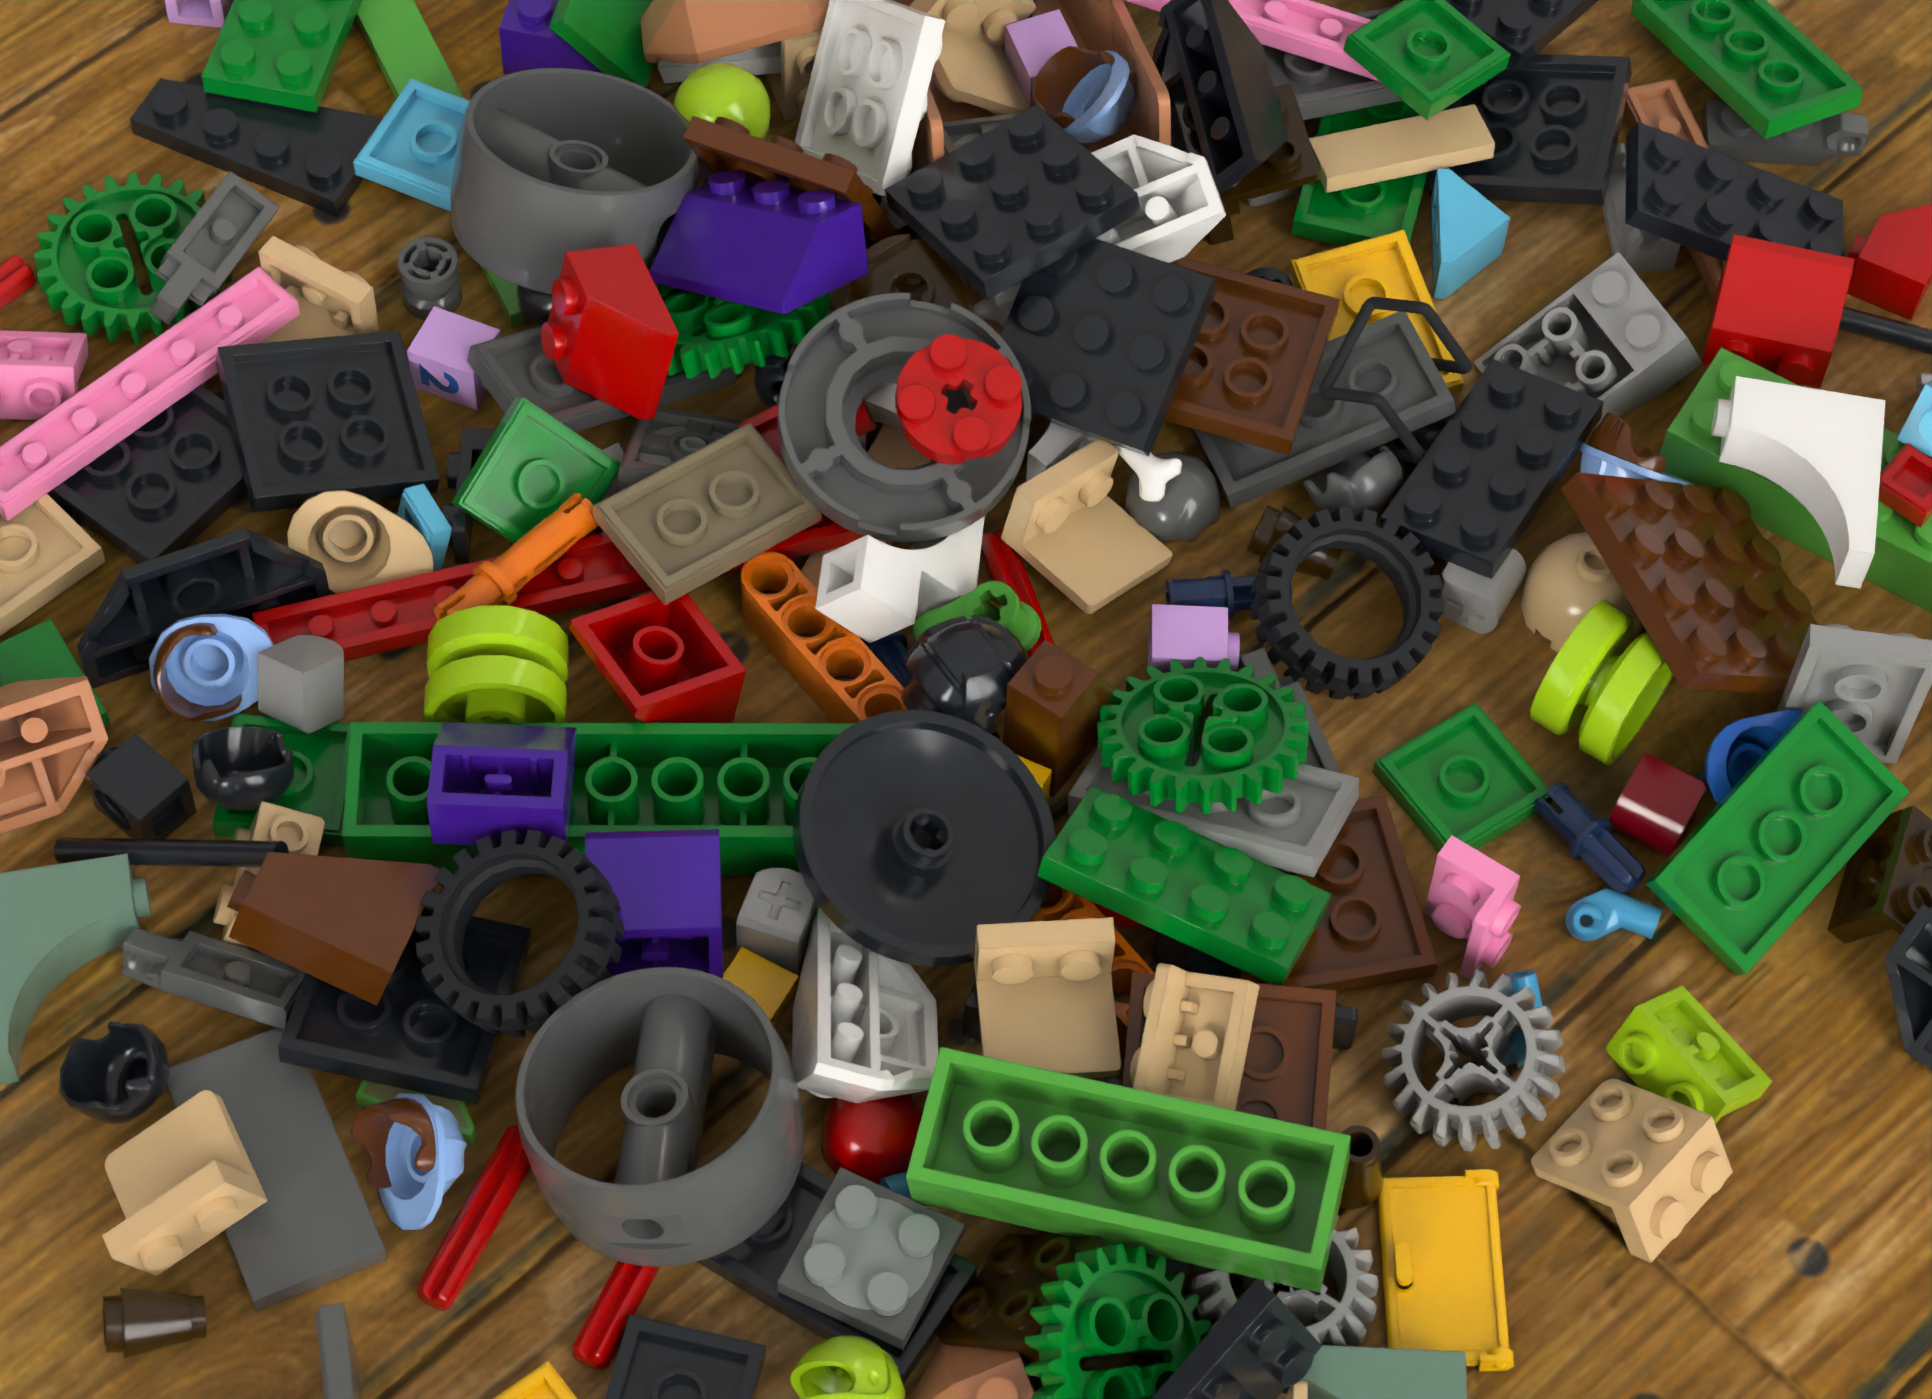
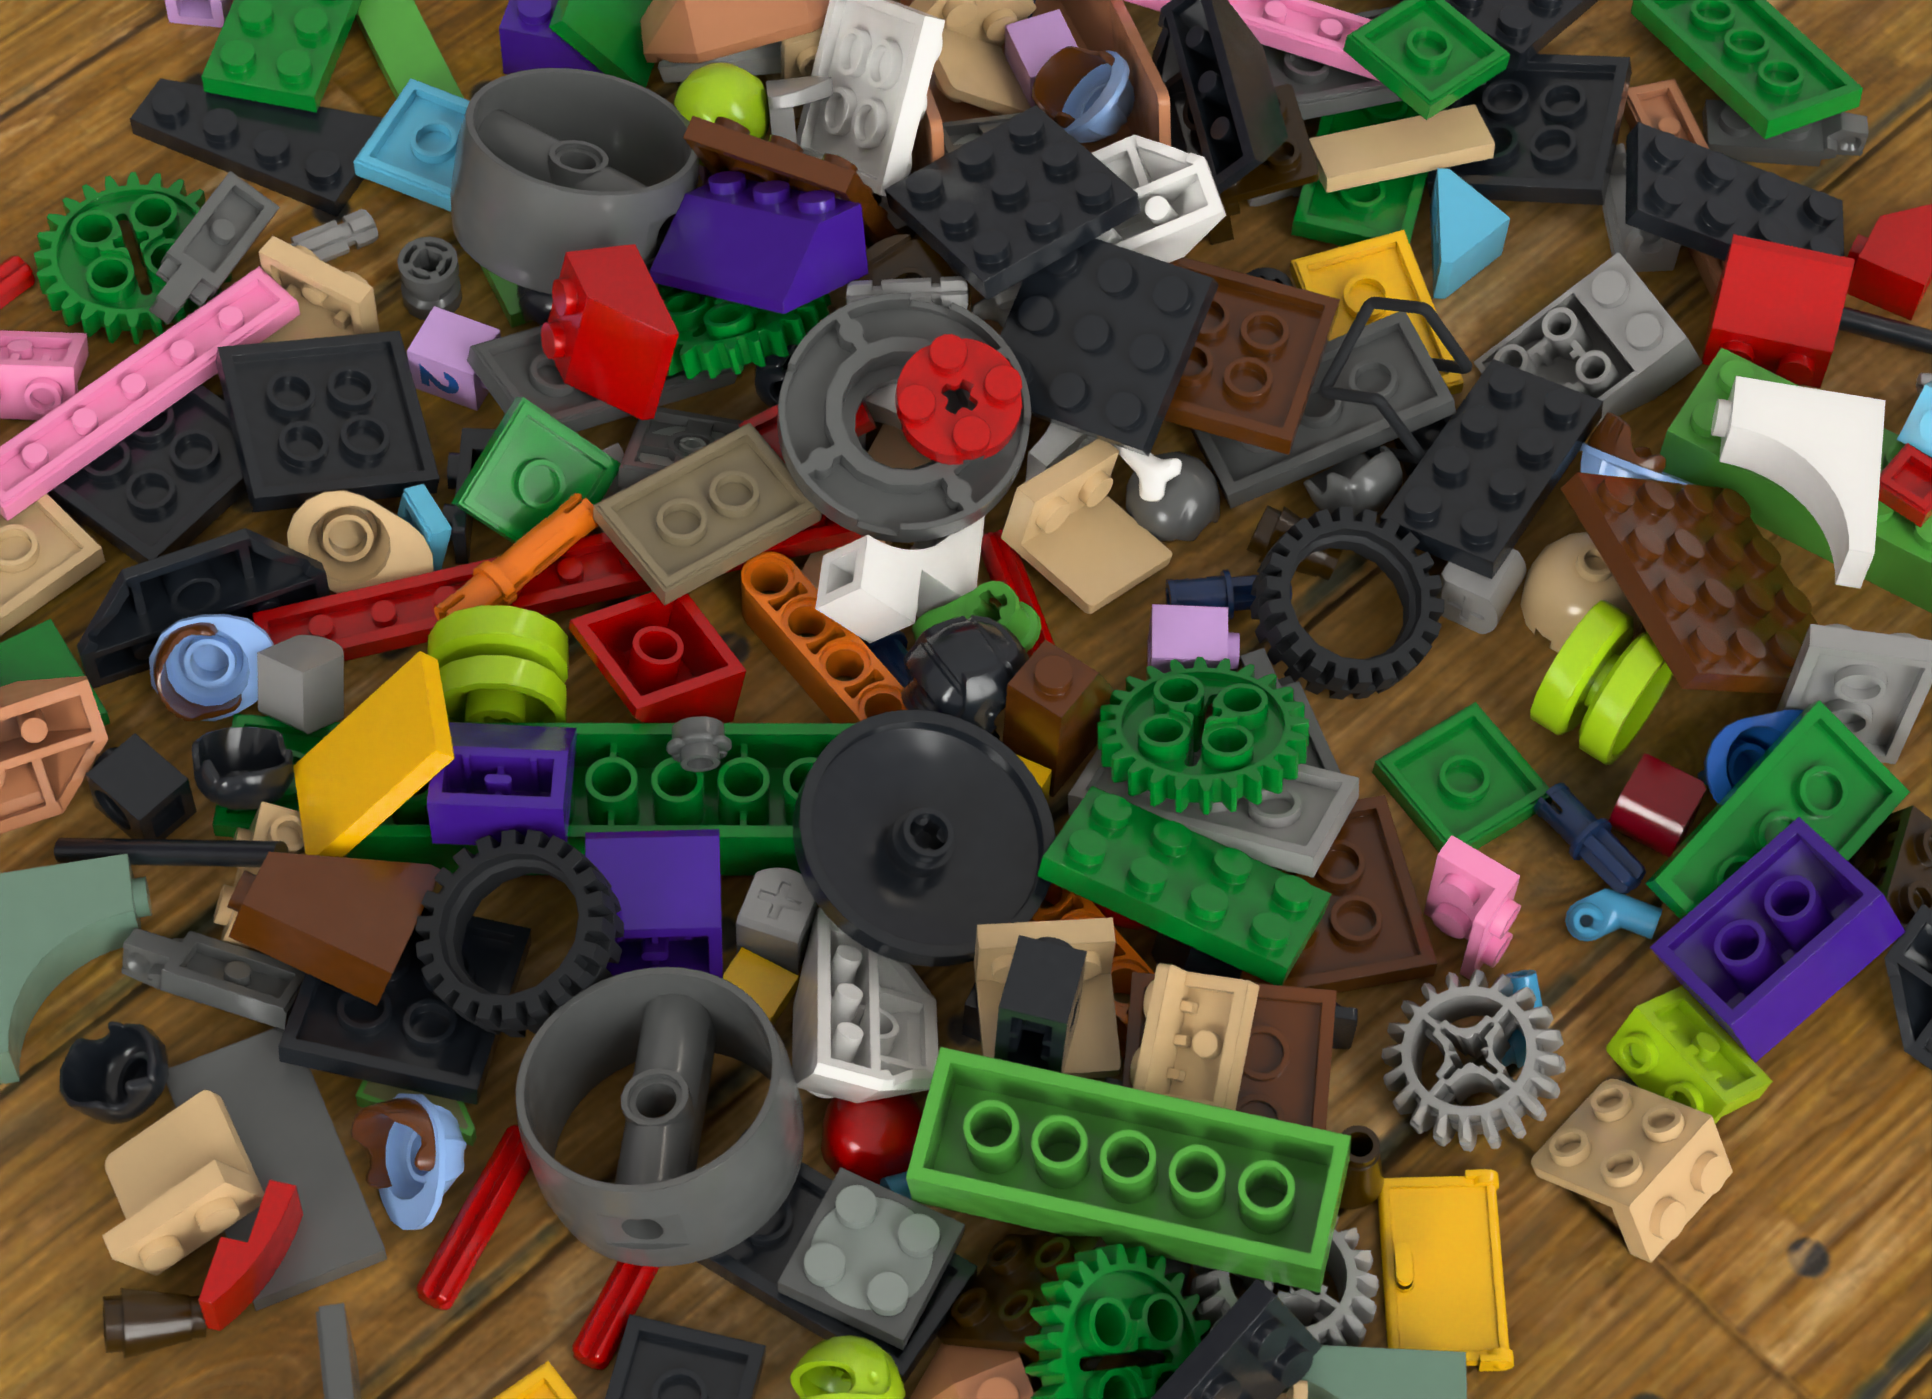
none -> red slope [198,1180,304,1331]
none -> light grey axle [290,209,379,262]
none -> yellow tile [293,651,455,857]
none -> dark grey plate [666,716,732,772]
none -> light grey tile [766,76,833,144]
none -> light grey axle [846,276,968,309]
none -> black brick [994,935,1087,1073]
none -> dark purple slope [1650,817,1906,1063]

